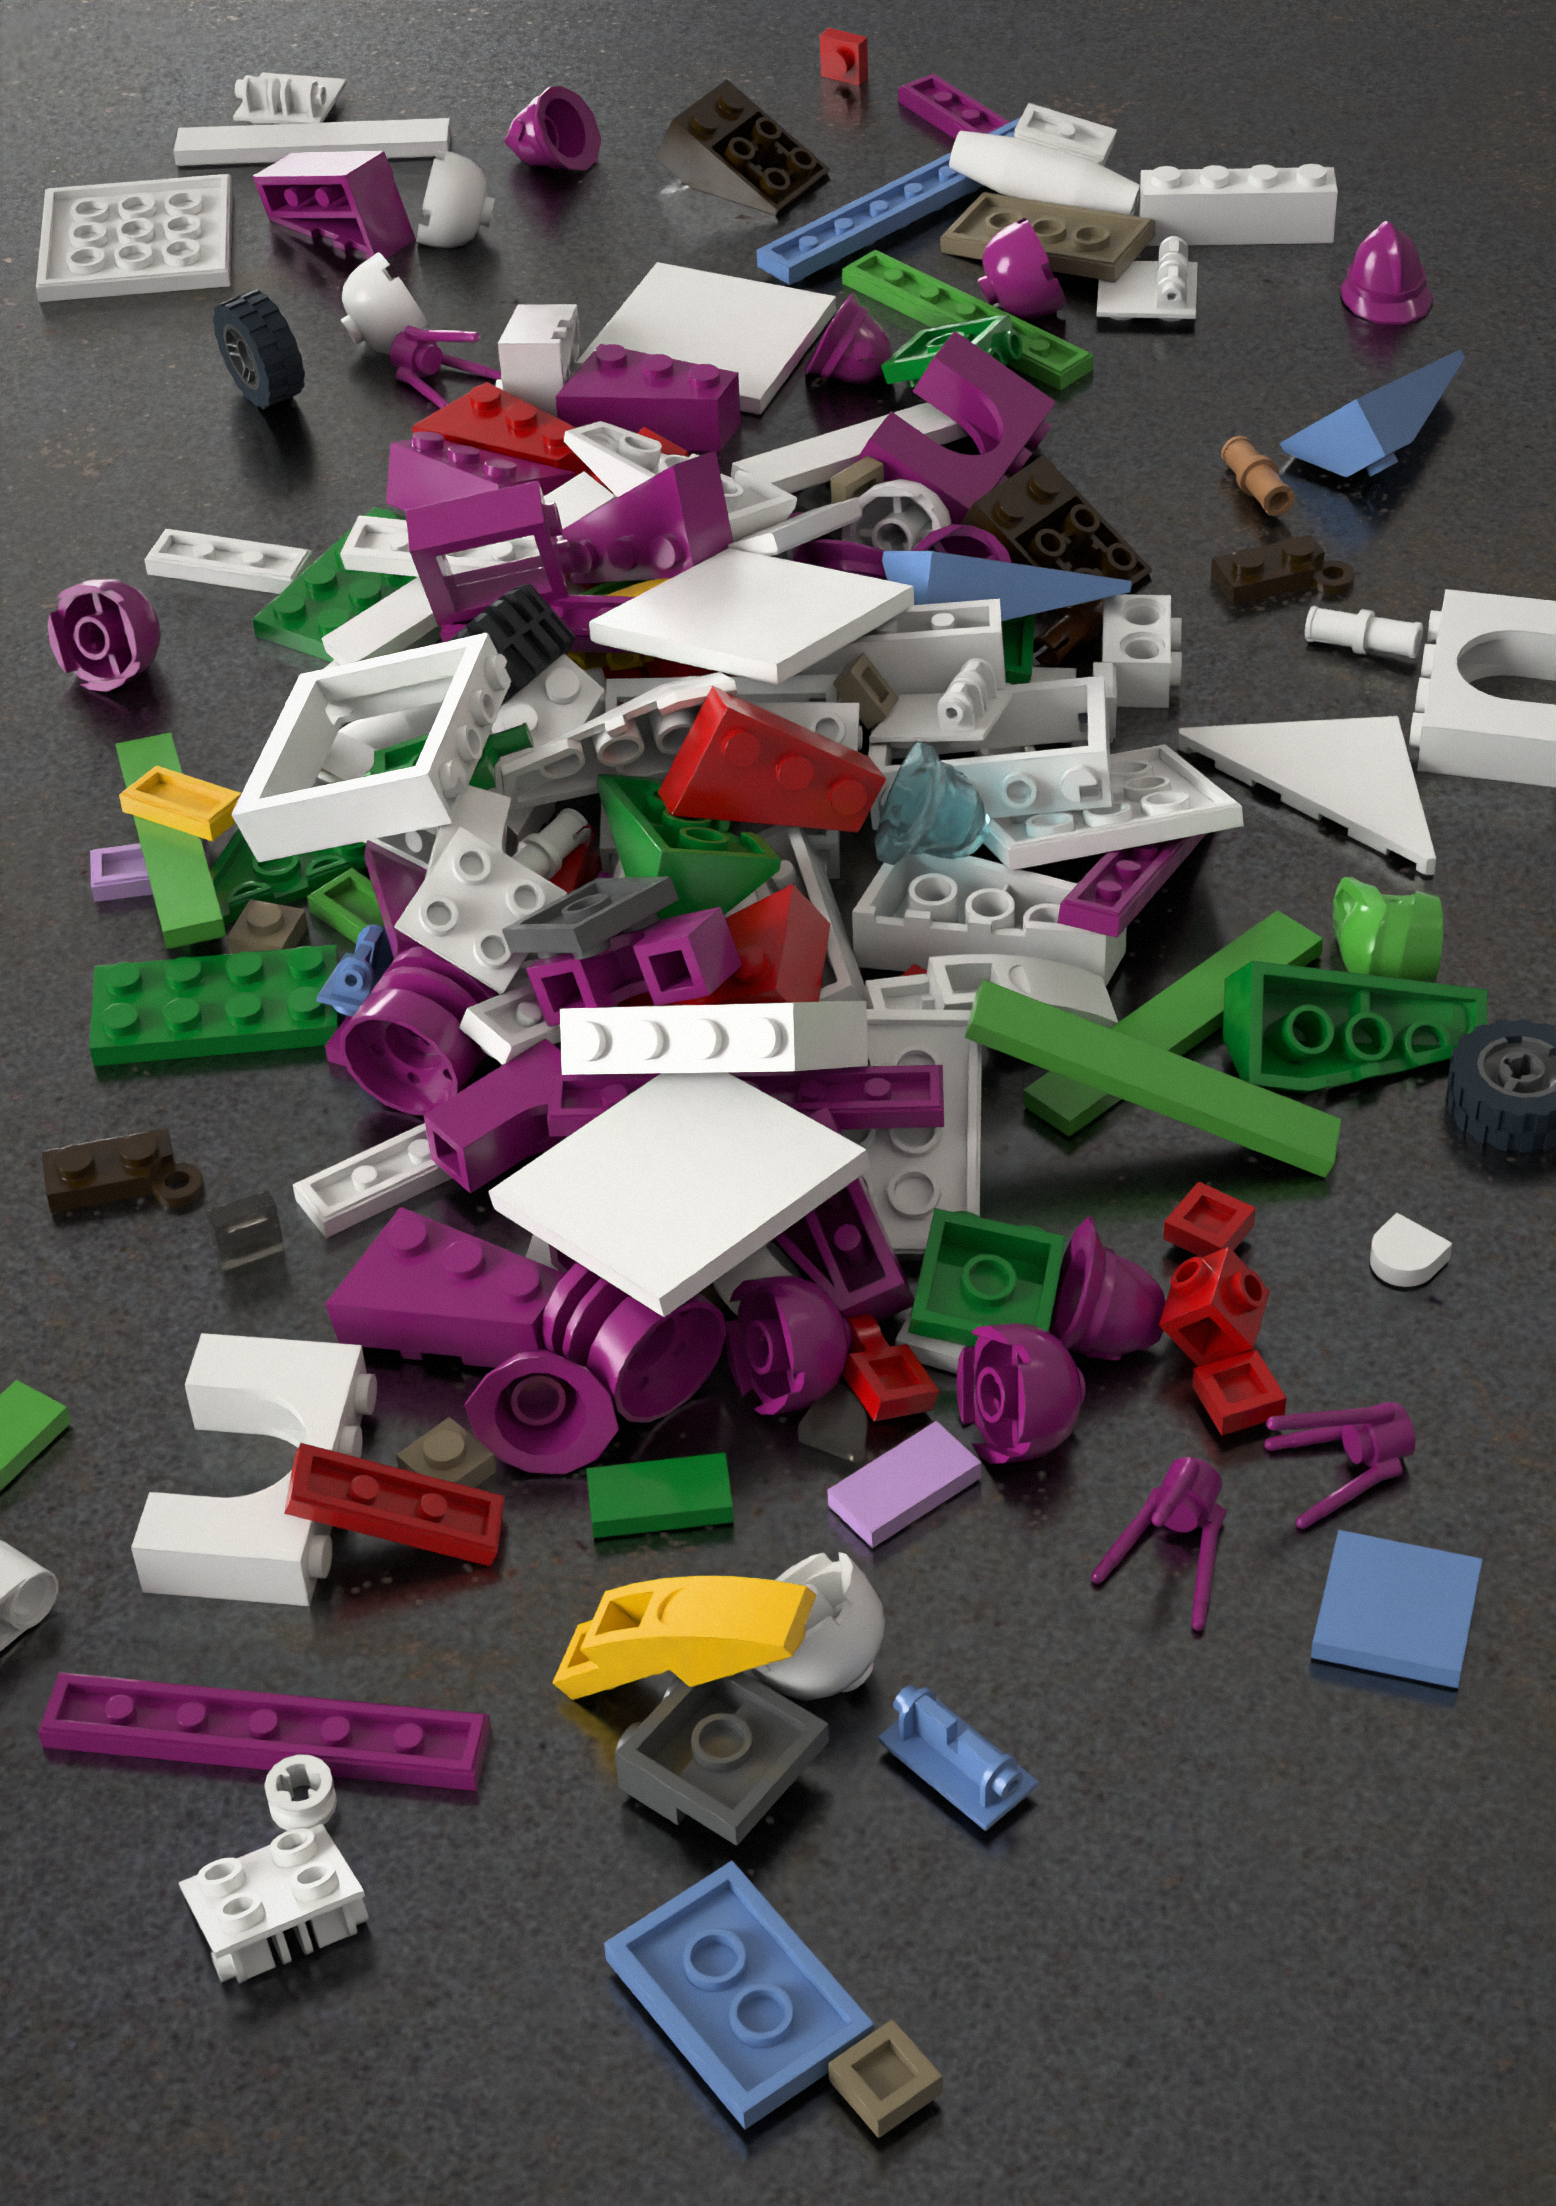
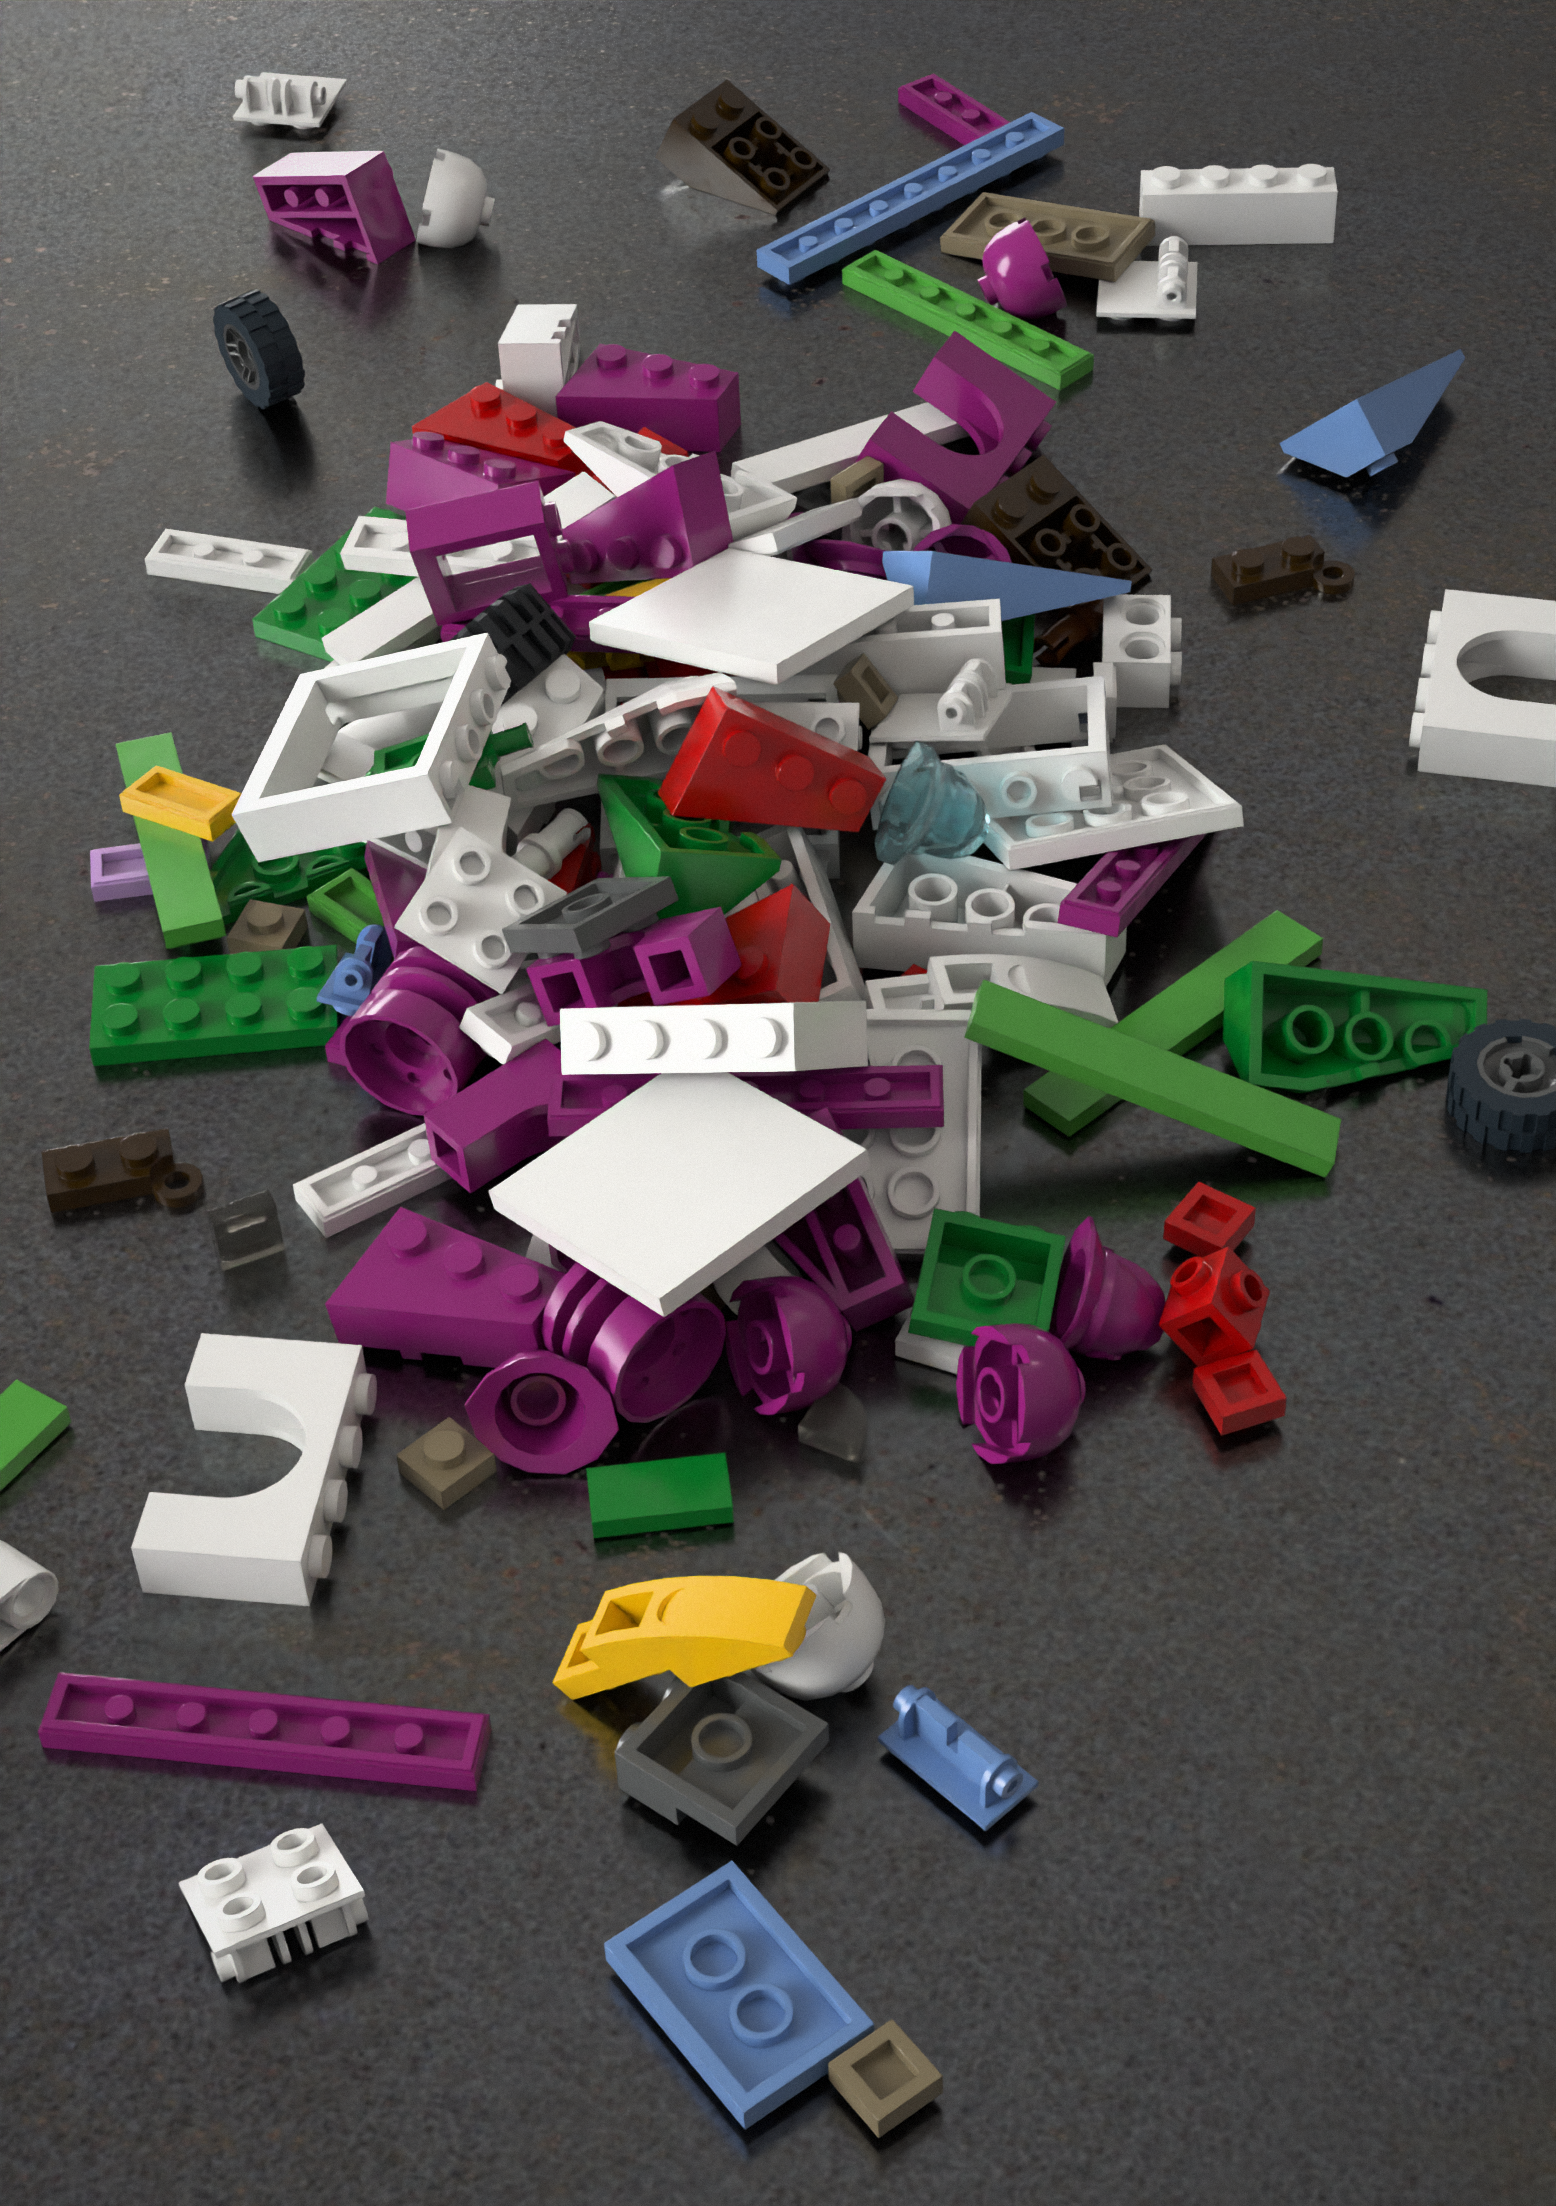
white tile [36,174,233,302] -> none
magenta cylinder [48,578,161,692] -> none
white tile [174,118,451,166] -> none
white bush [264,1755,337,1831] -> none
red tile [284,1443,505,1566] -> none
white cylinder [340,253,429,355] -> none
magenta plant [390,325,501,409] -> none
magenta piece [504,86,602,171] -> none
white tile [576,262,836,415] -> none
magenta piece [804,292,892,384] -> none
red plate [820,27,868,86] -> none
lavender tile [827,1421,981,1548] -> none
red plate [842,1313,940,1421] -> none
green plate [881,314,1022,387] -> none
white plate [949,103,1140,216] -> none
magenta plant [1091,1457,1226,1631] -> none
white tile [1177,716,1436,875] -> none
medium nougat pin [1221,436,1295,516] -> none
magenta plant [1264,1402,1416,1529] -> none
white pin [1305,606,1423,659] -> none
medium blue tile [1311,1530,1483,1688] -> none
bright green helmet [1333,877,1443,983] -> none
magenta piece [1341,221,1434,325] -> none
white tile [1370,1213,1452,1287] -> none

